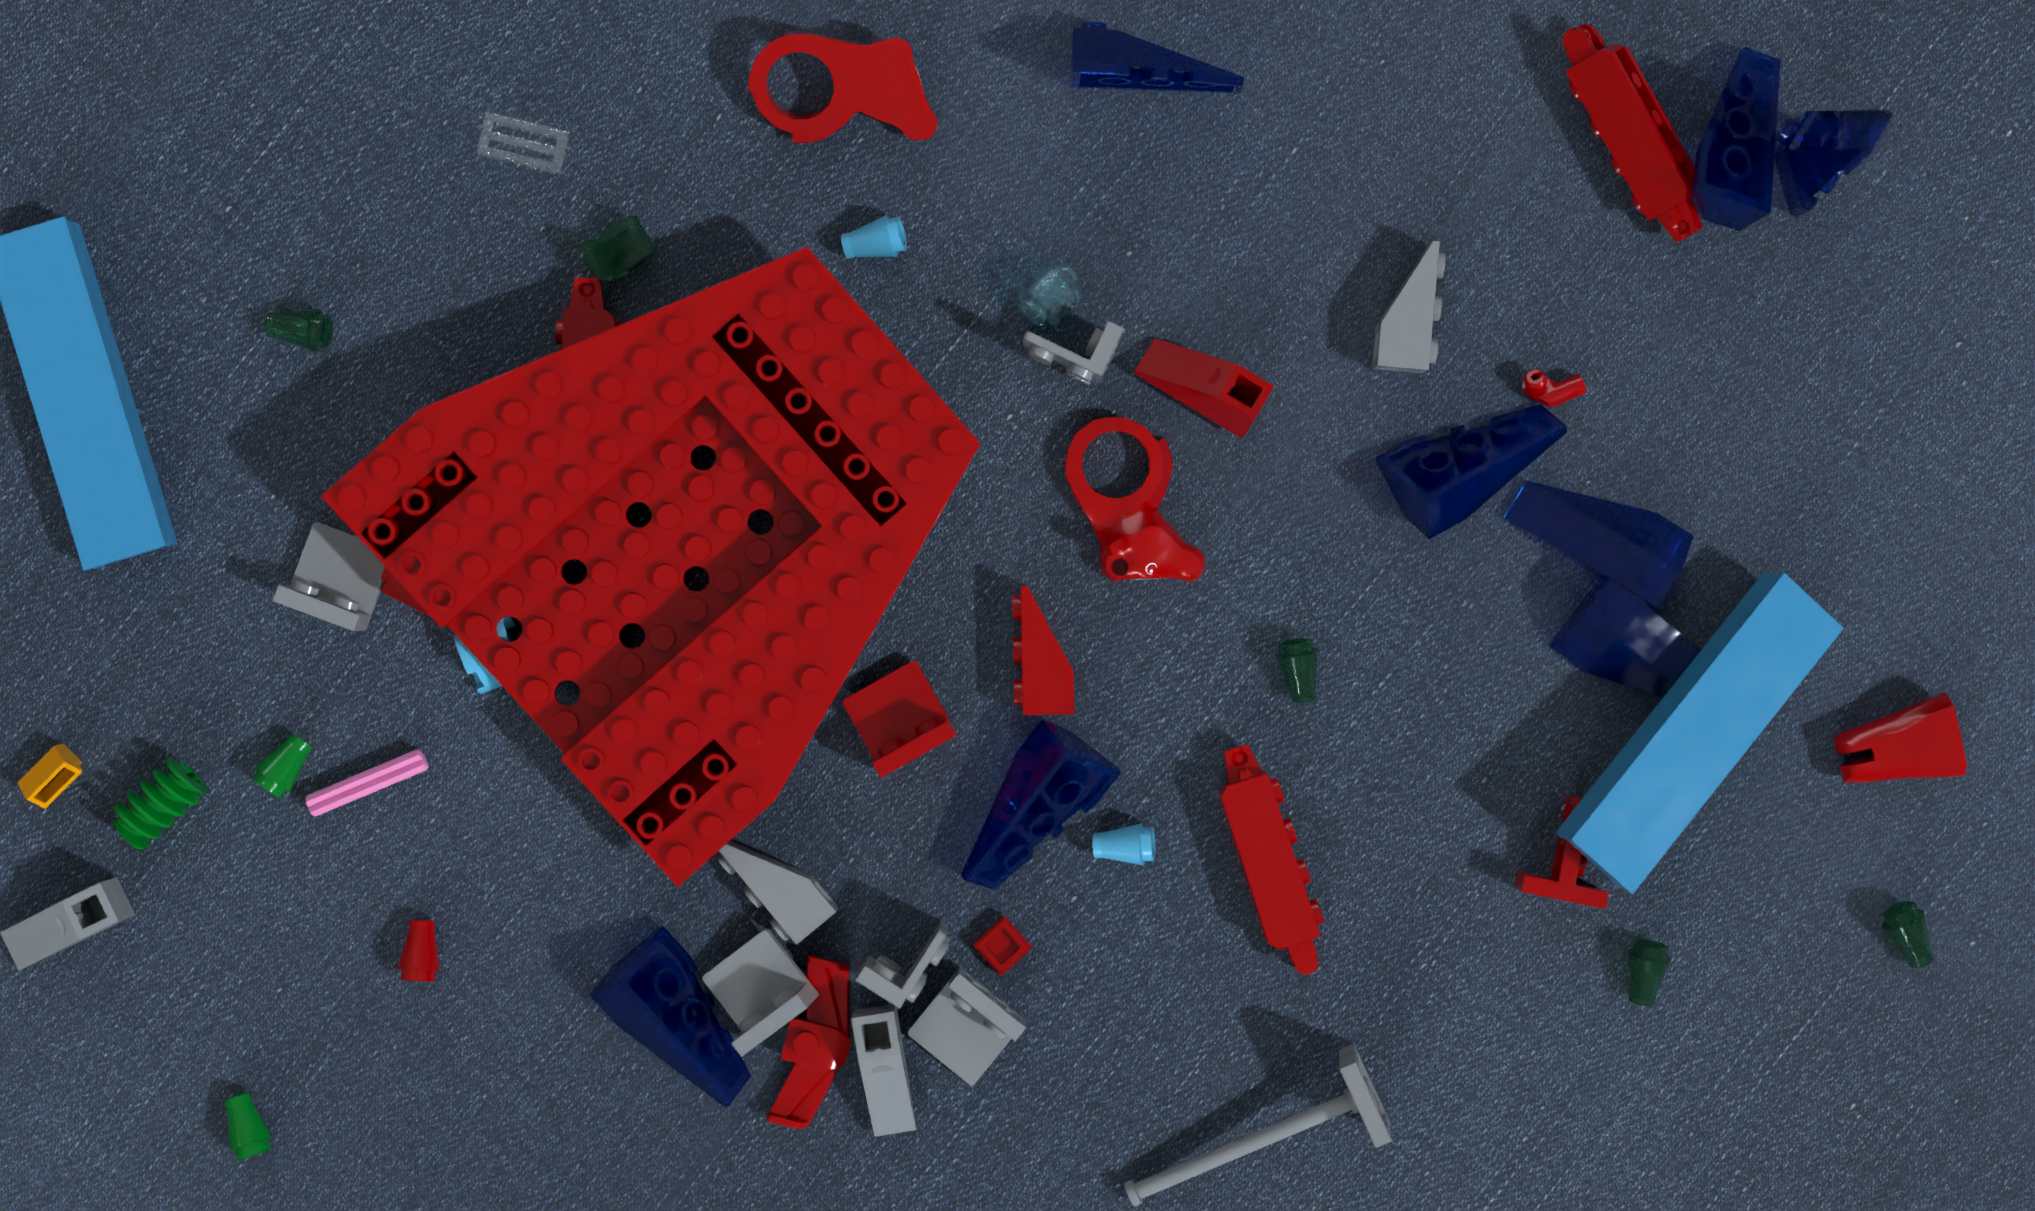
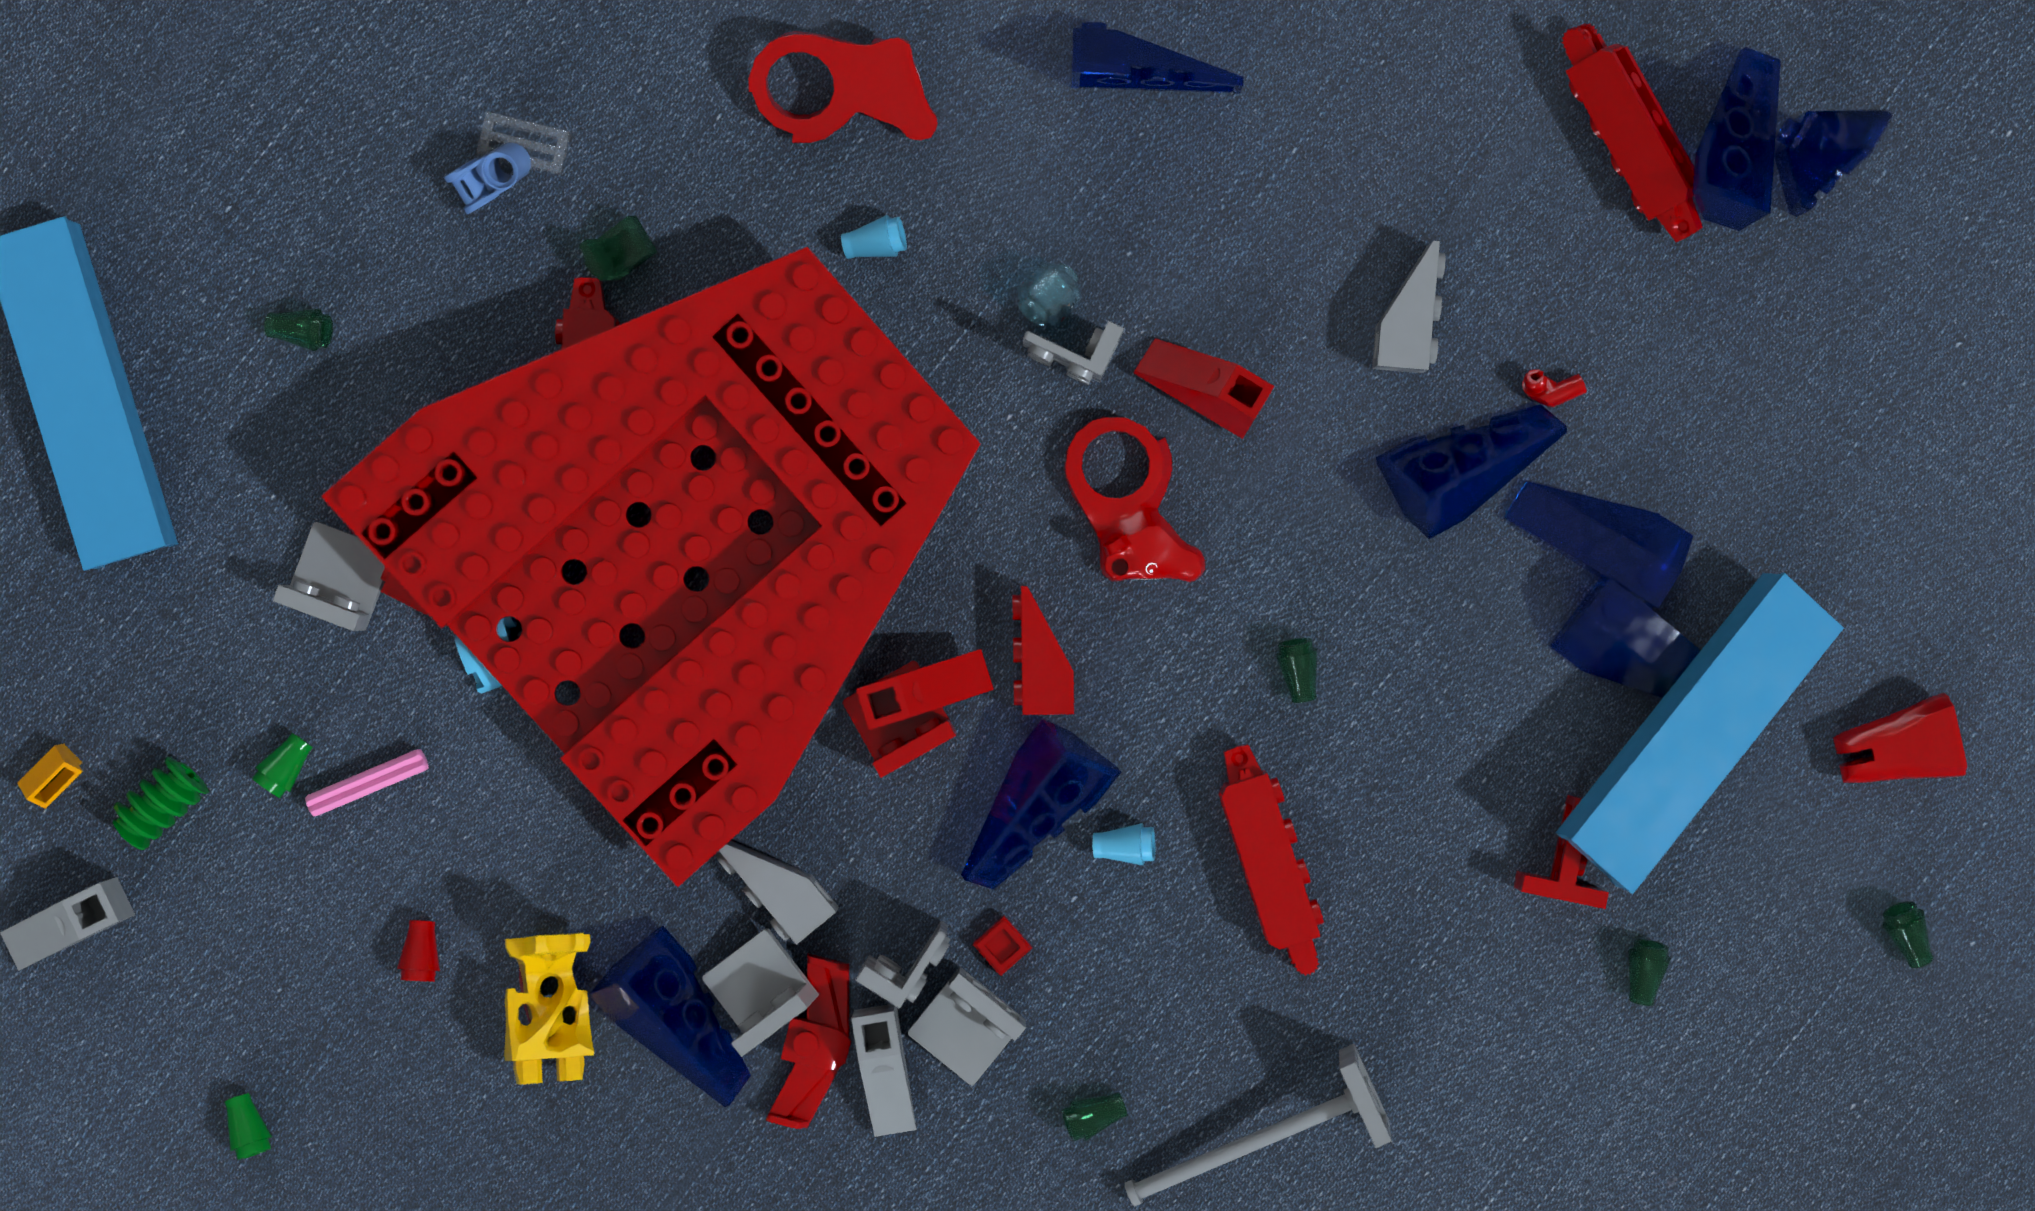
none -> medium blue piece [443,143,531,214]
none -> yellow hips [504,933,594,1085]
none -> red slope [856,649,994,730]
none -> clear green cone [1061,1092,1128,1142]

